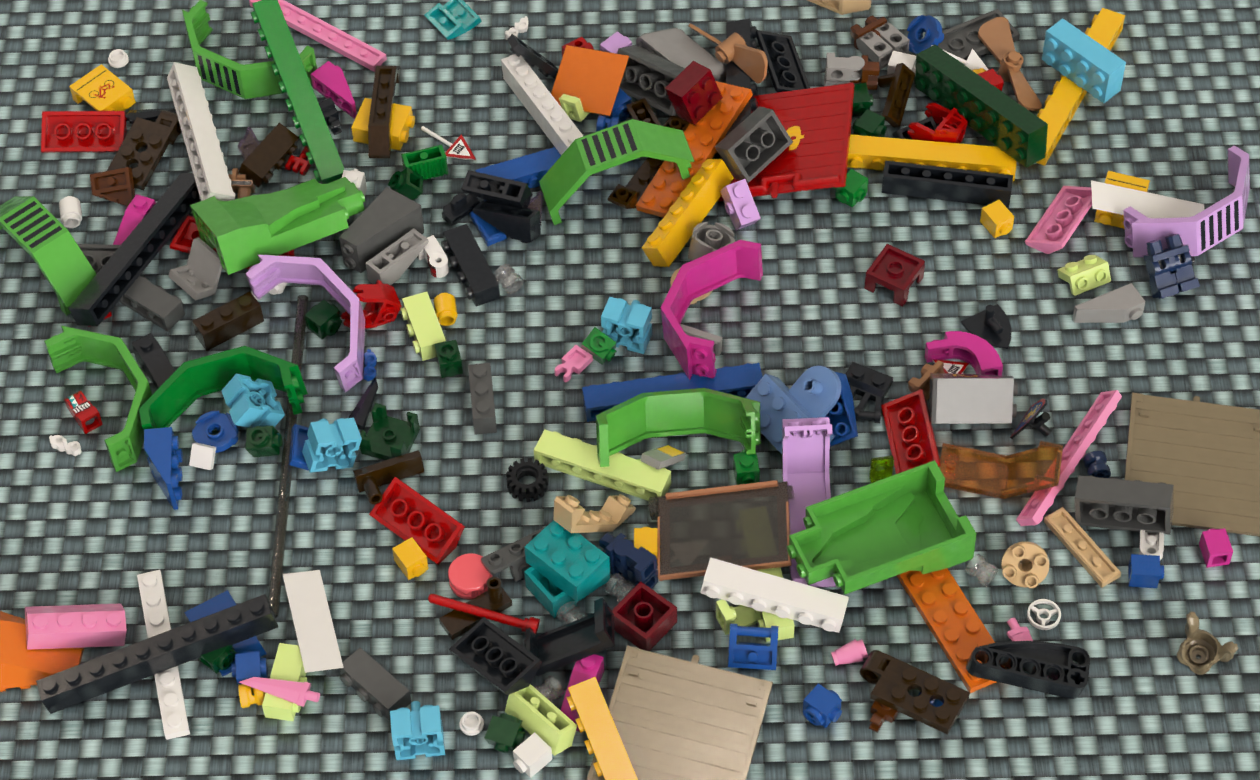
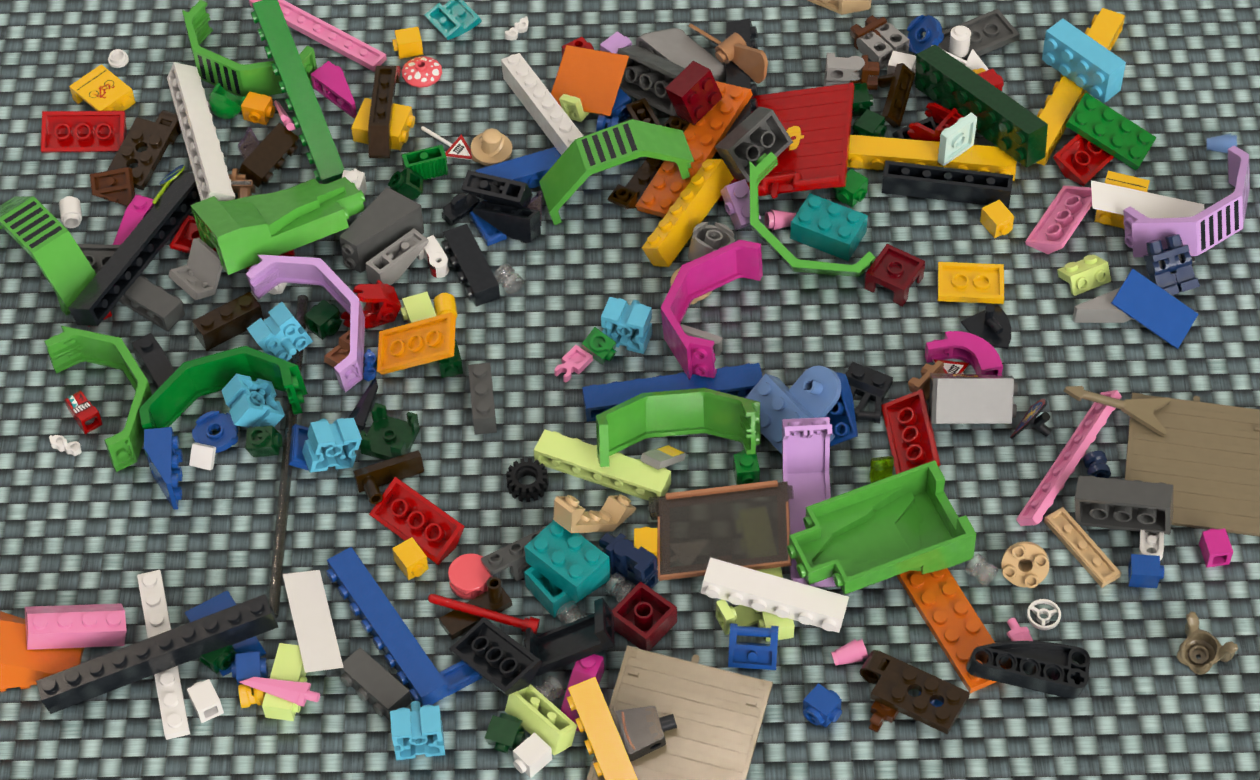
black bar [126,108,176,124] -> none
red hinge [285,146,311,176] -> none
black piece [319,98,342,135] -> none
white plate [459,712,484,736] -> none
black plate [507,34,558,79] -> none
black slope [756,30,810,93] -> none
clear orange windscreen [939,441,1063,499] -> none
medium nougat piece [978,17,1042,111] -> none
none -> lime piece [152,164,185,204]
none -> white brick [187,679,224,723]
none -> green helmet [209,83,246,119]
none -> light orange brick [241,91,275,125]
none -> medium azure brick [247,302,313,361]
none -> bright pink bar [274,100,296,131]
none -> nougat slope [324,330,350,368]
none -> blue brick [326,547,448,707]
none -> light orange plate [377,312,456,375]
none -> yellow brick [392,27,423,59]
none -> coral dish [402,56,442,88]
none -> blue tile [439,661,483,696]
none -> tan plate [471,128,512,166]
none -> torso [615,706,677,762]
none -> bright green panel [749,152,875,277]
none -> bright pink cone [765,209,796,231]
none -> teal brick [790,193,868,261]
none -> light aqua plate [938,112,977,167]
none -> yellow plate [938,262,1004,304]
none -> white brick [949,26,971,58]
none -> red slope [1053,134,1115,186]
none -> dark tan piece [1064,386,1171,437]
none -> green plate [1065,93,1157,170]
none -> blue piece [1111,268,1198,349]
none -> medium blue cone [1207,133,1237,153]

